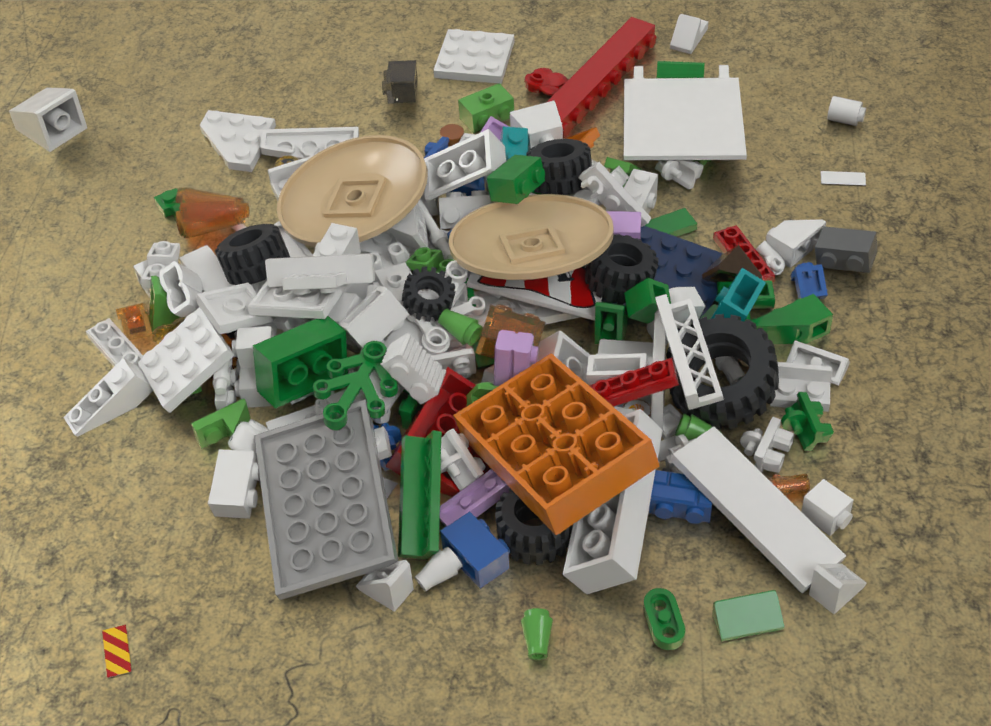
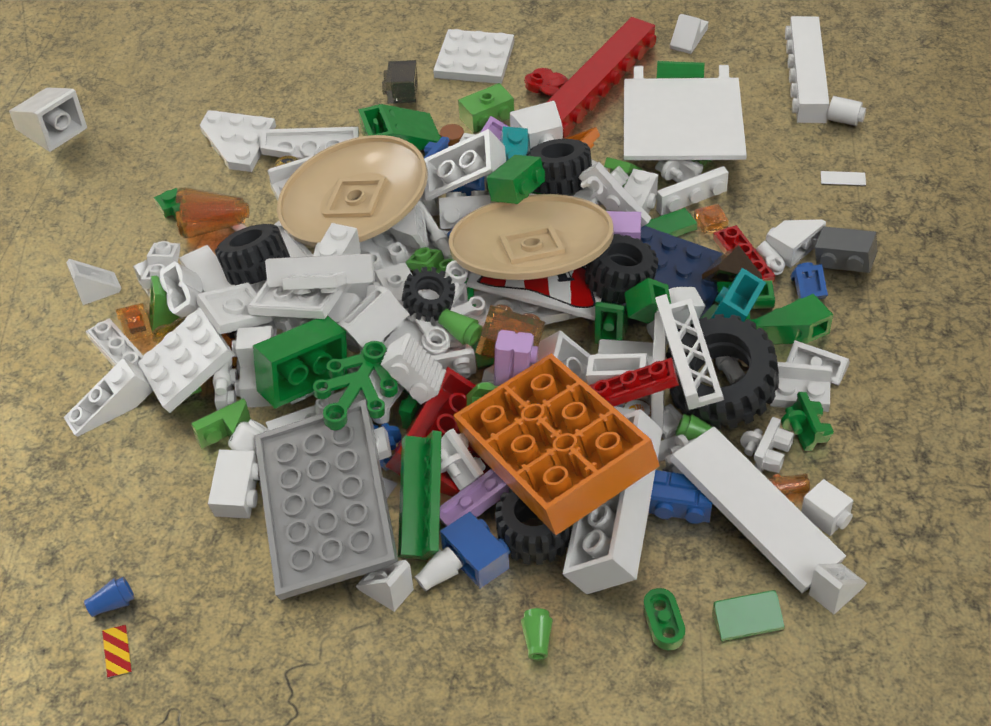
none -> white slope [66,259,122,305]
none -> blue cone [84,576,135,617]
none -> green slope [358,104,441,151]
none -> white plate [656,166,729,216]
none -> clear orange plate [694,204,729,234]
none -> white brick [785,16,829,123]

